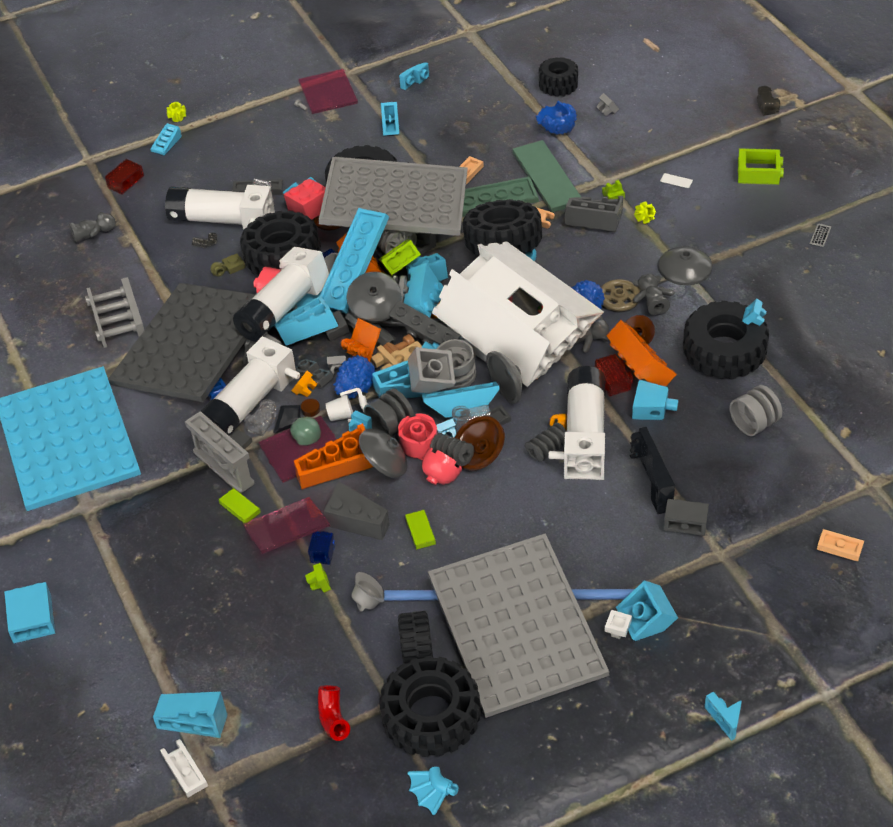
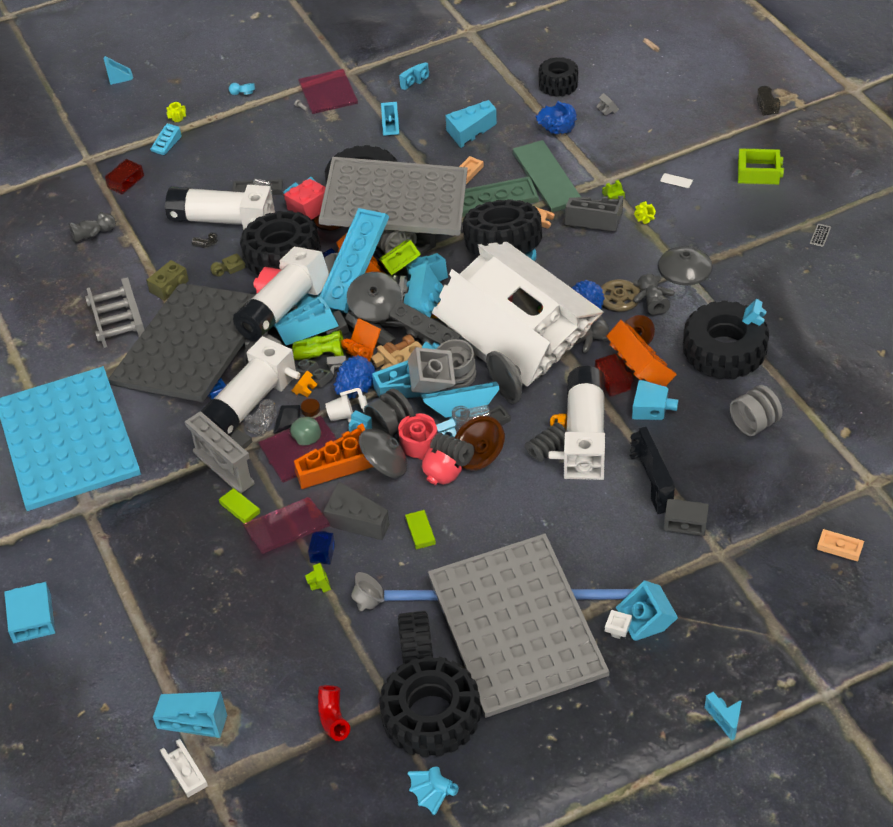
none -> medium azure slope [103,56,134,85]
none -> olive brick [146,260,189,301]
none -> medium azure plate [229,83,255,95]
none -> lime piece [292,330,344,360]
none -> medium azure wedge [445,100,497,148]

